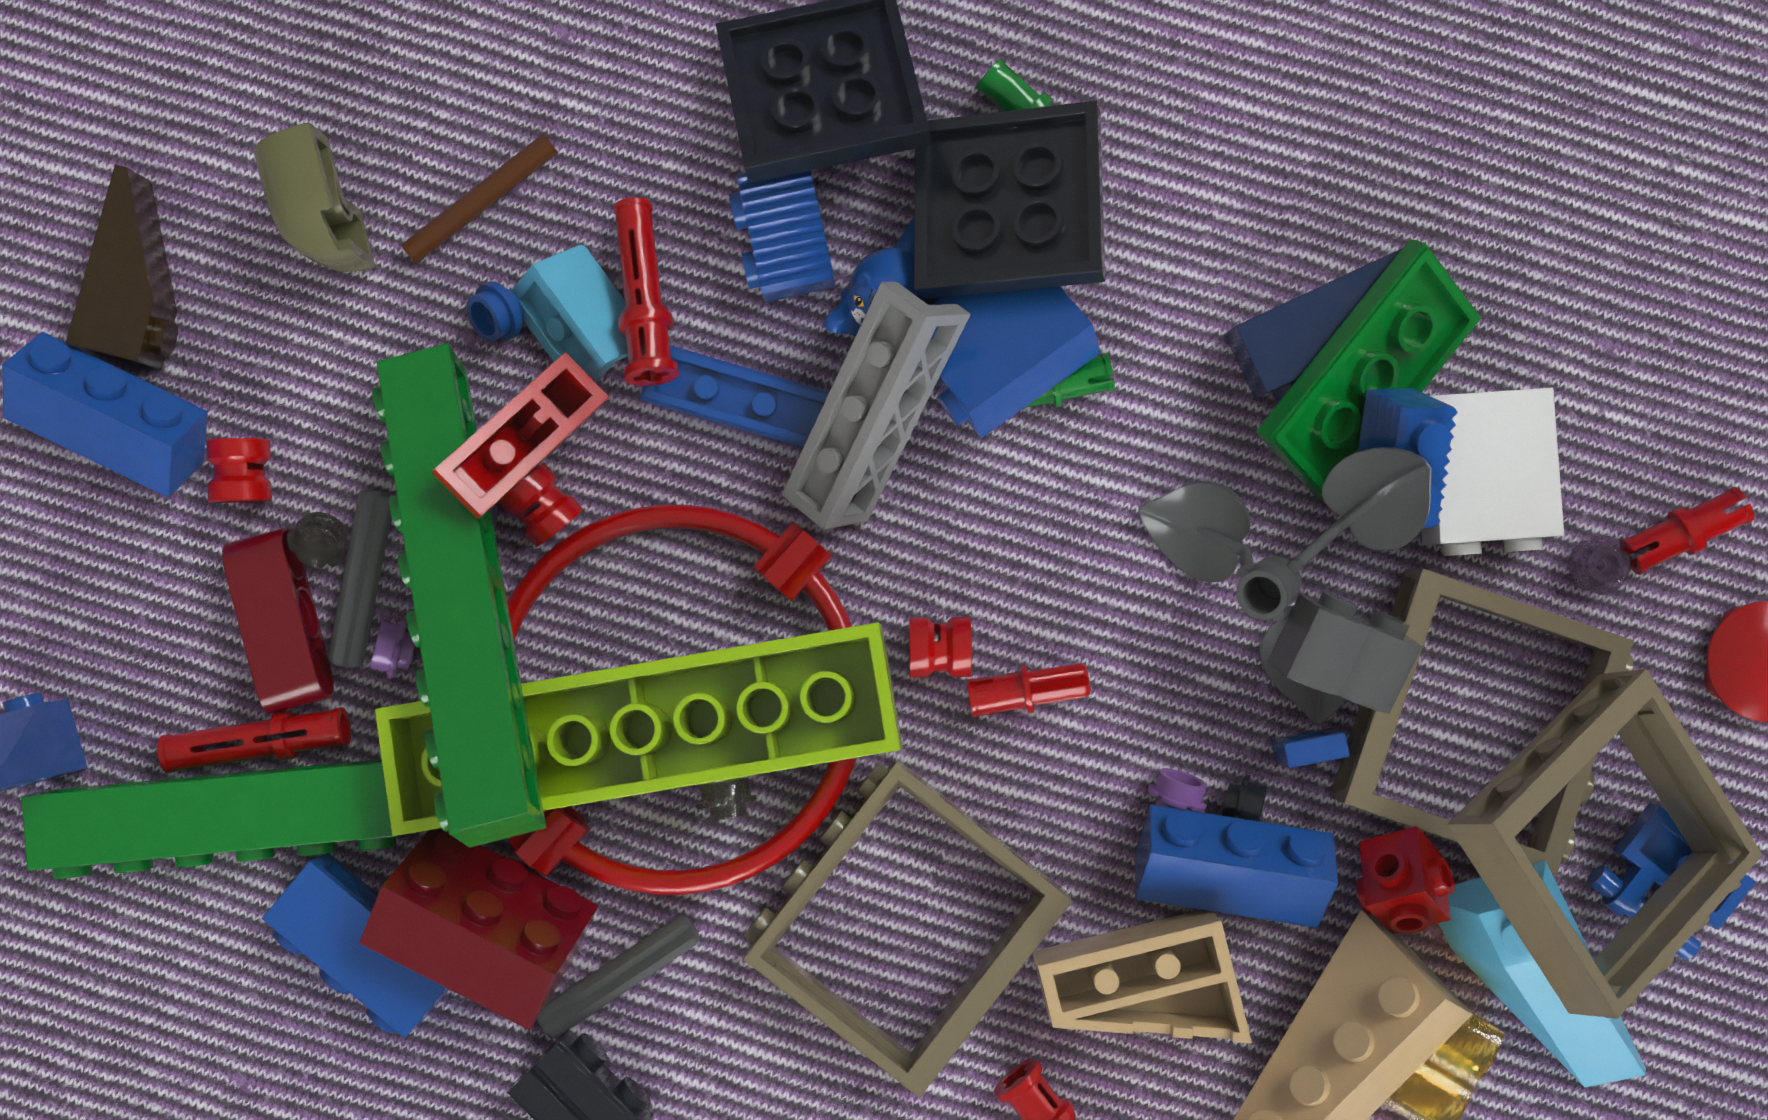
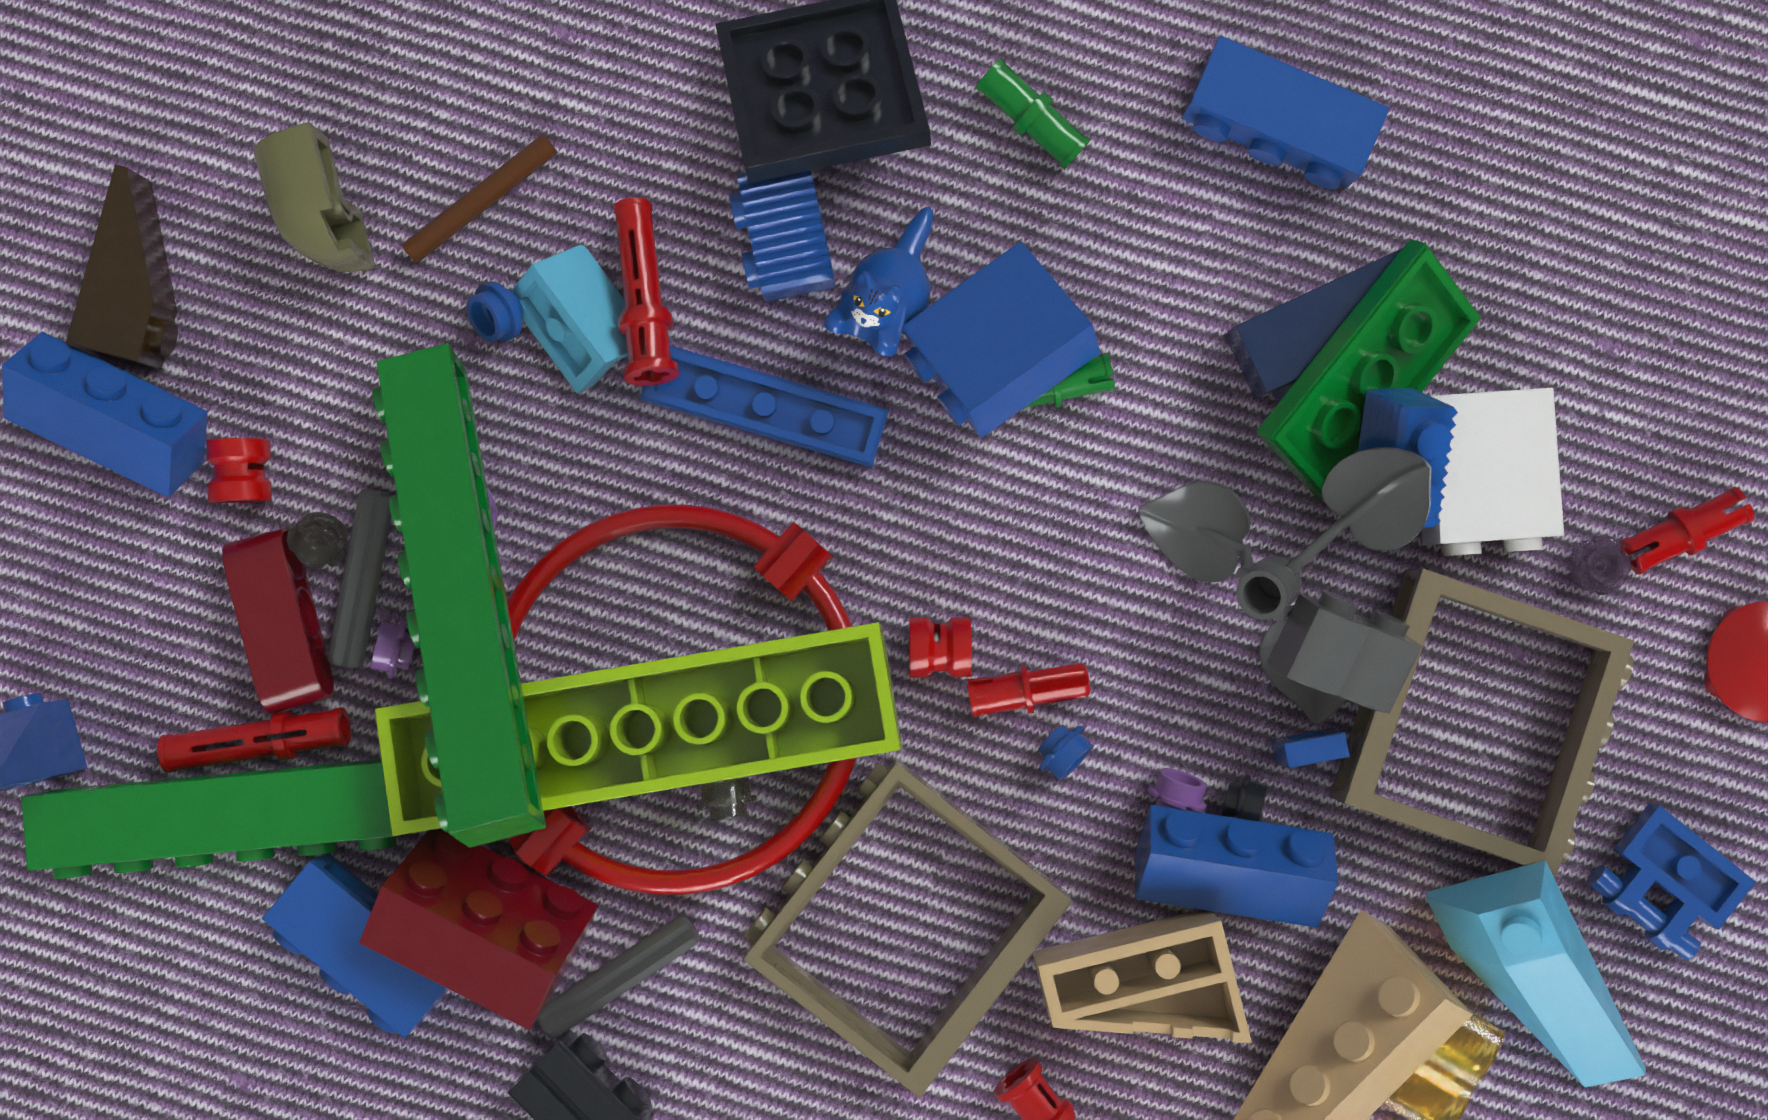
slope [432,352,609,519] -> none
red wheel [498,462,583,547] -> none
light grey fence [781,282,971,530] -> none
black plate [914,100,1105,300] -> none
red brick [1356,826,1455,934] -> none
dark tan window [1447,669,1763,1019] -> none
none -> blue plate [1038,725,1094,781]
none -> blue brick [1181,35,1390,190]

